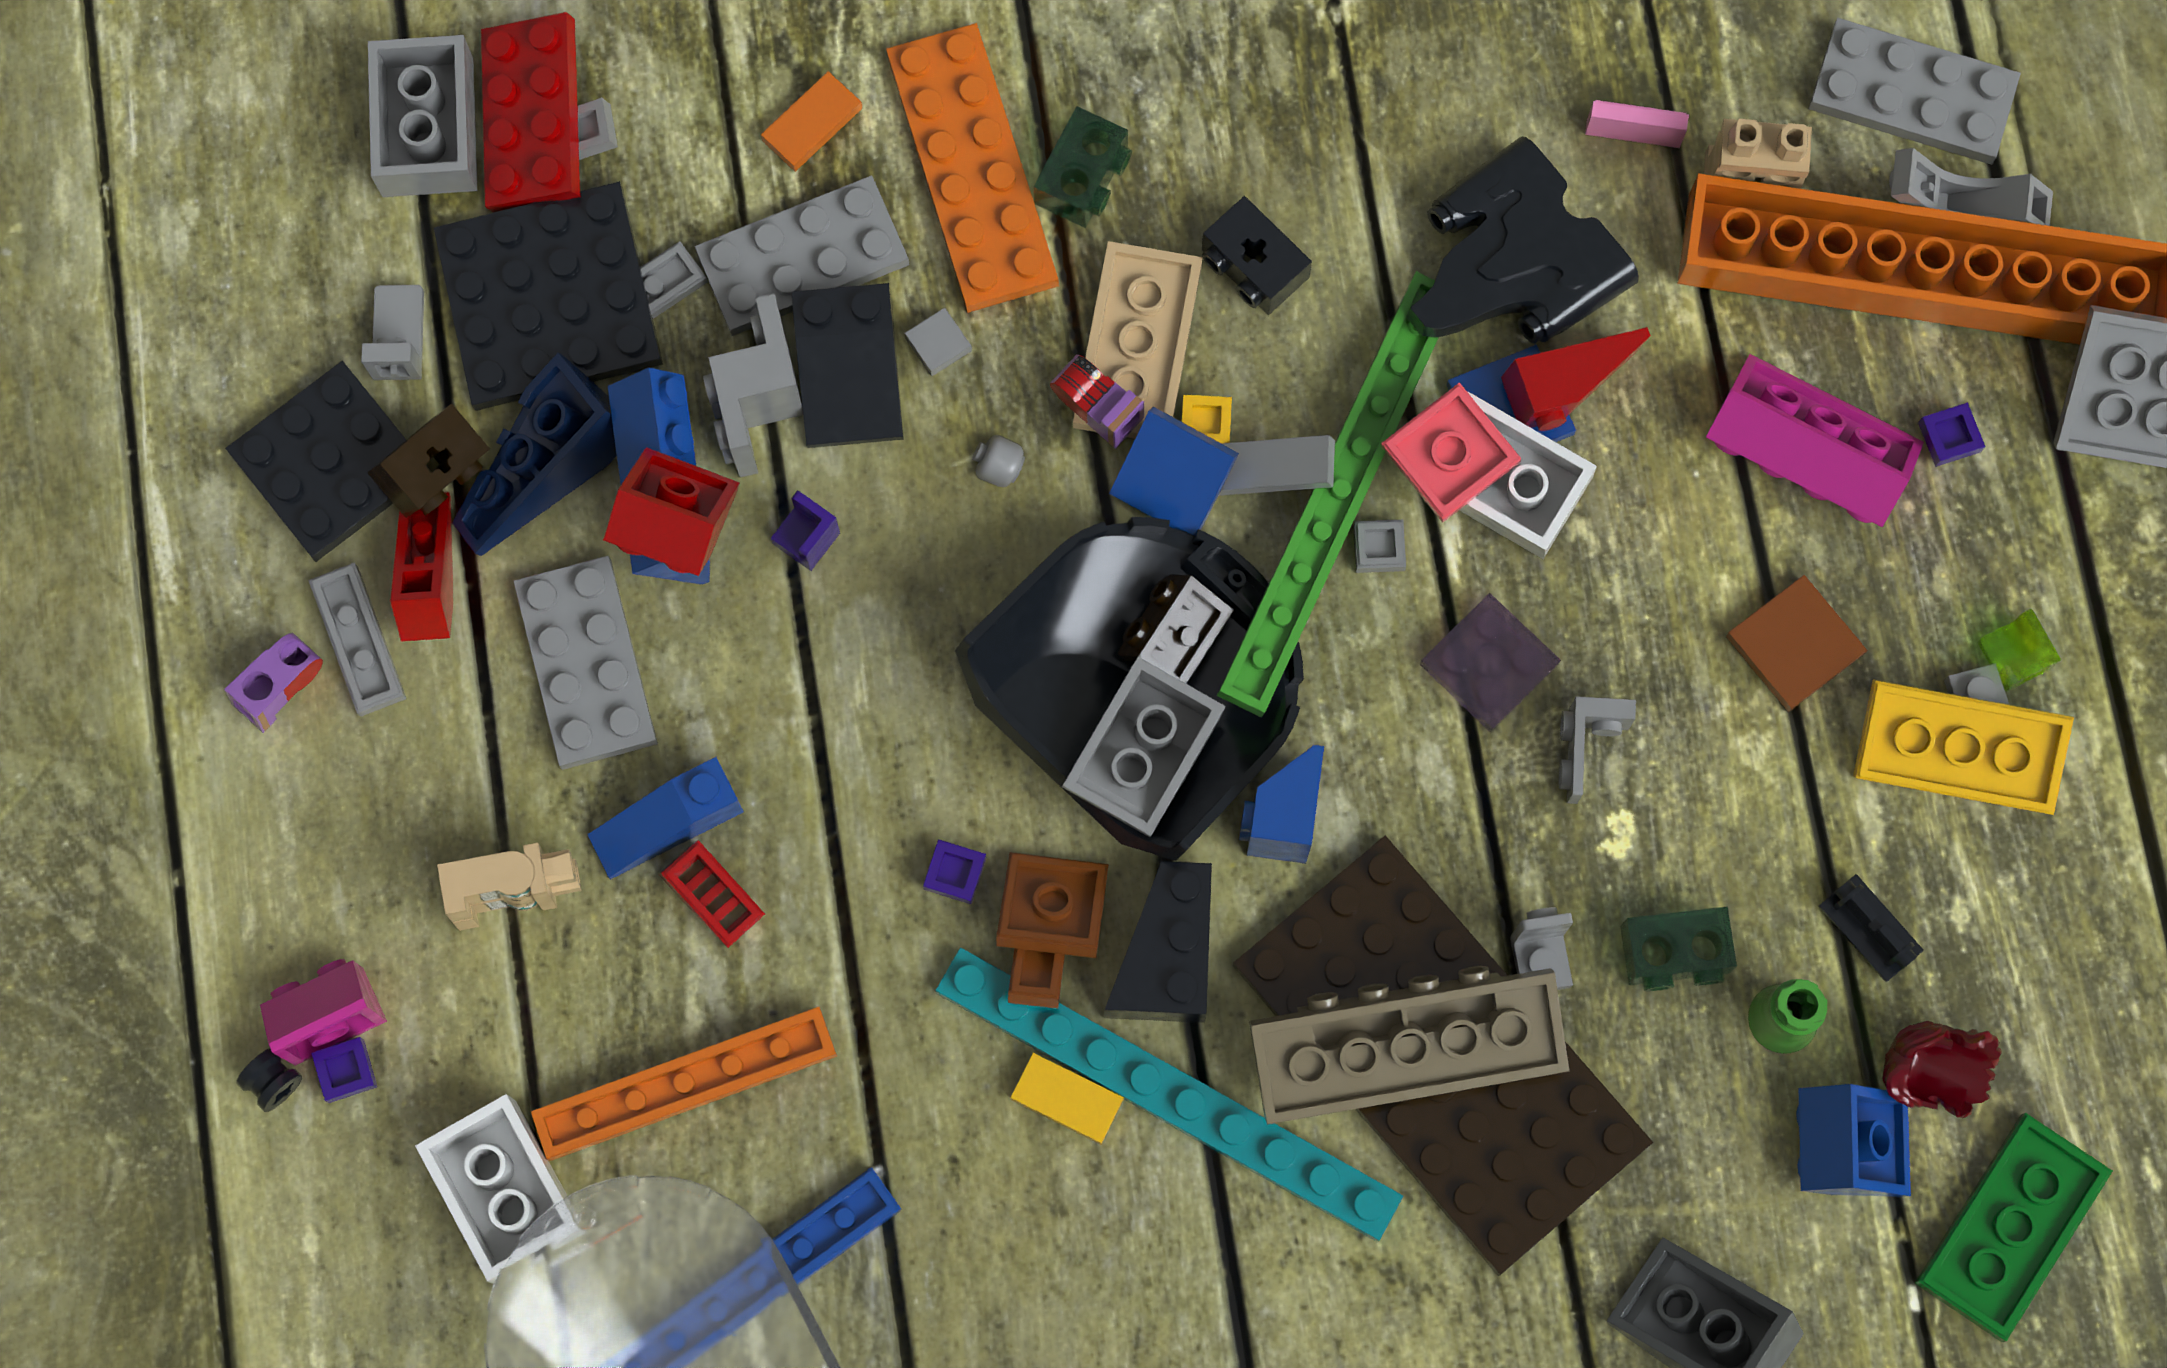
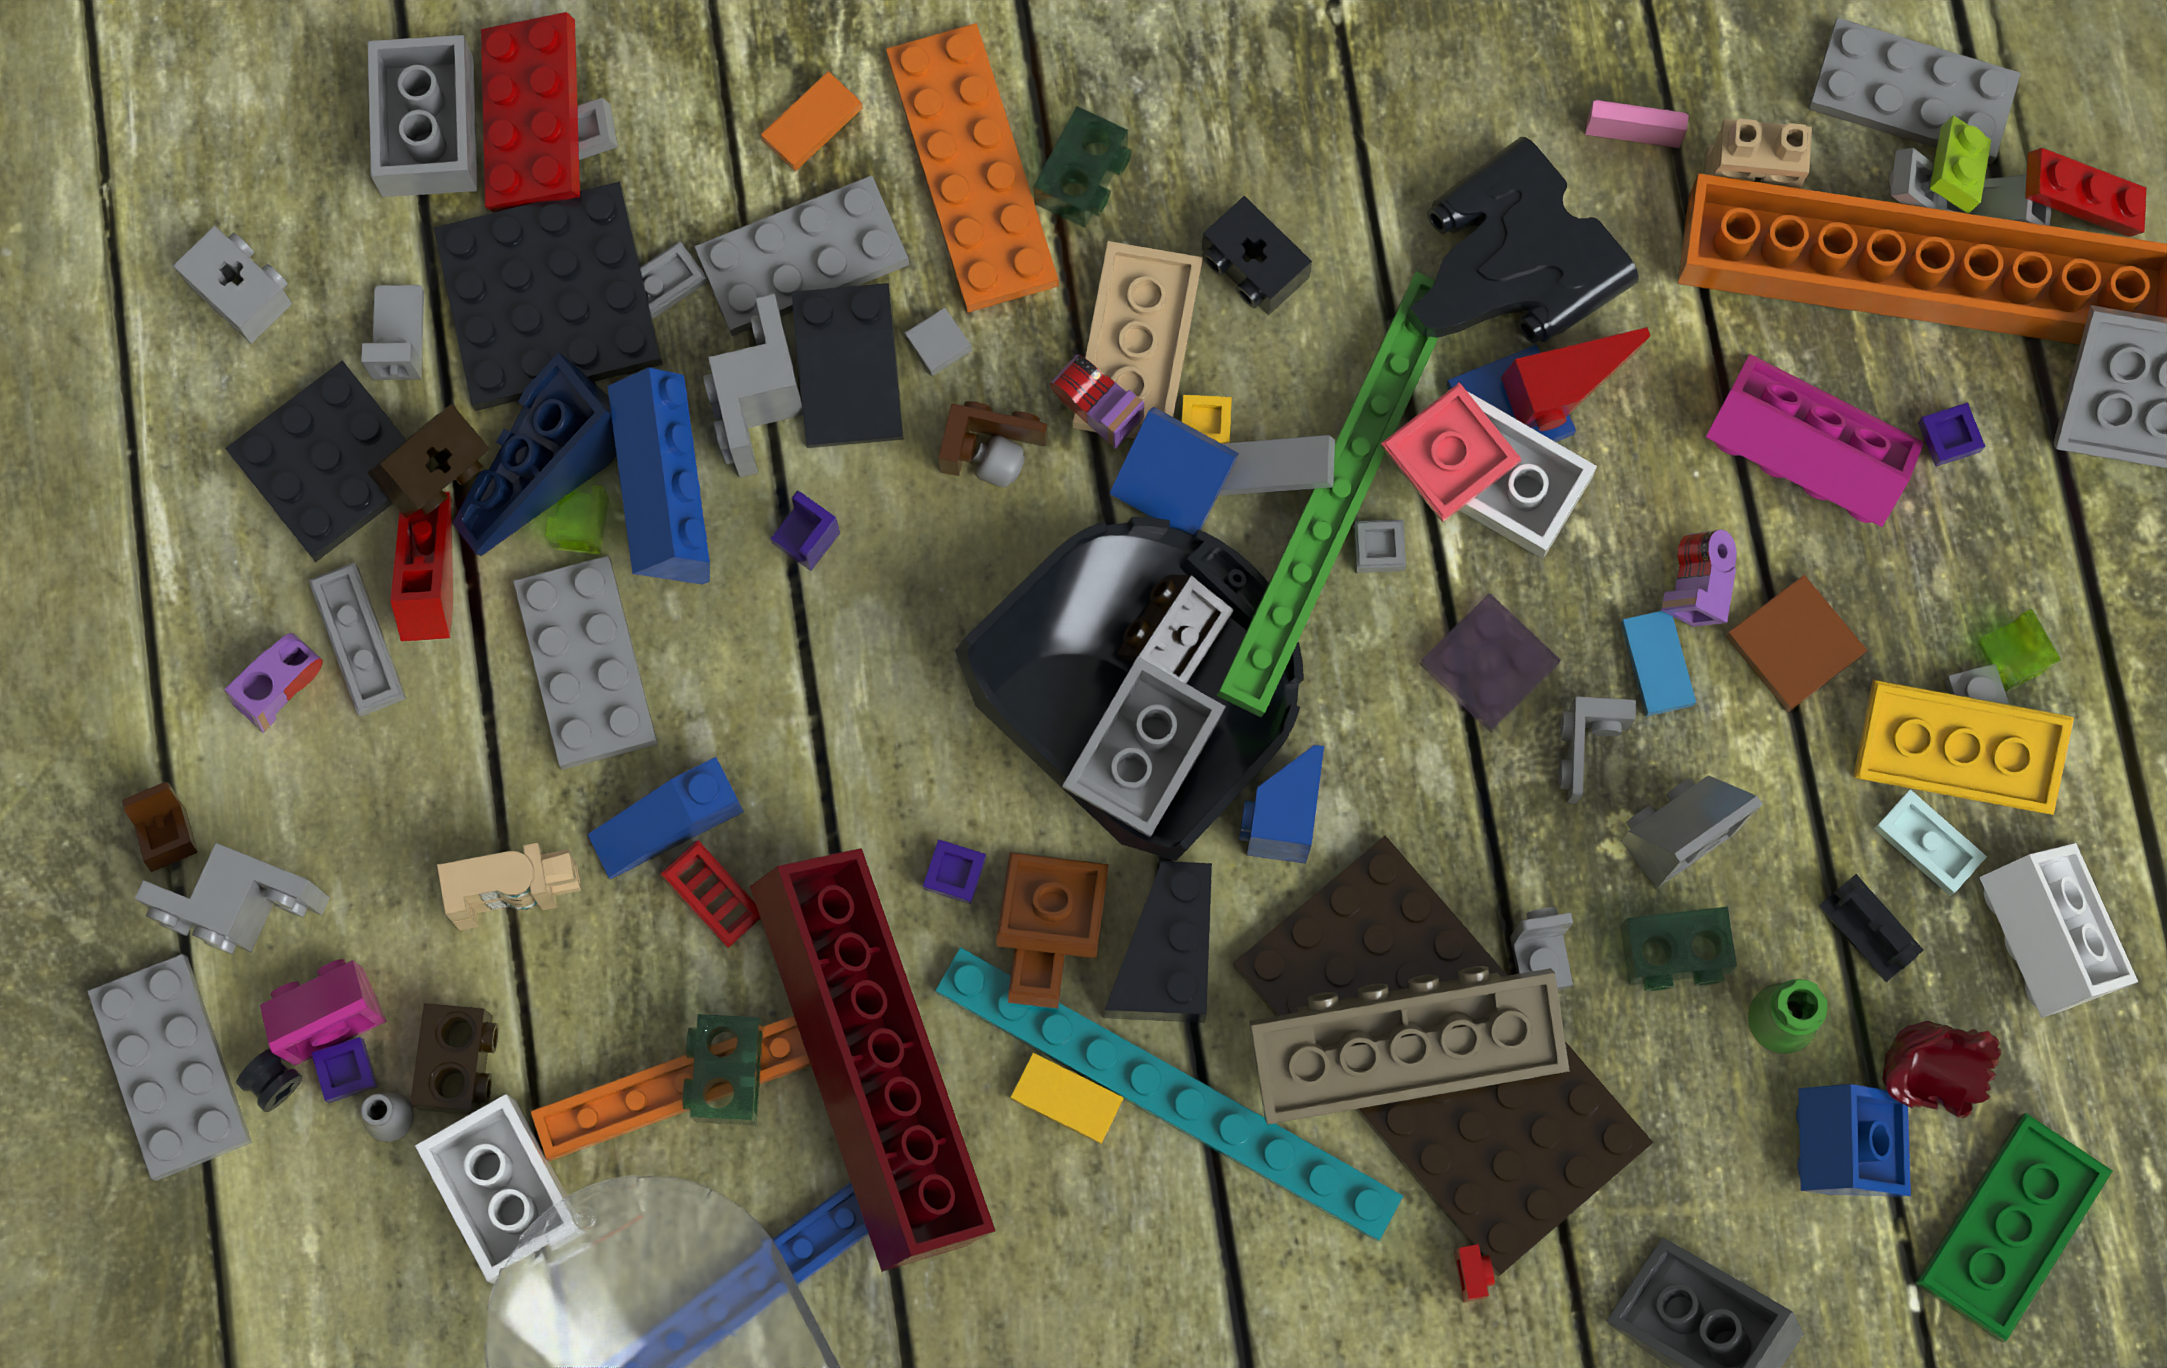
red slope [603,447,740,576] -> none
none -> light grey plate [87,954,252,1181]
none -> reddish brown bracket [122,782,198,872]
none -> light grey bracket [135,843,330,955]
none -> light grey brick [173,226,292,344]
none -> light grey cone [361,1091,414,1142]
none -> dark brown brick [410,1003,499,1115]
none -> clear neon green panel [545,485,609,554]
none -> clear green brick [683,1014,764,1126]
none -> dark red brick [750,848,996,1272]
none -> reddish brown bracket [938,401,1048,476]
none -> red plate [1454,1244,1495,1303]
none -> dark azure tile [1621,611,1696,717]
none -> light grey slope [1621,775,1763,889]
none -> medium lavender leg [1661,529,1737,627]
none -> light aqua plate [1874,789,1987,896]
none -> lime plate [1929,115,1991,213]
none -> white slope [1980,843,2138,1018]
none -> red plate [2025,148,2147,237]

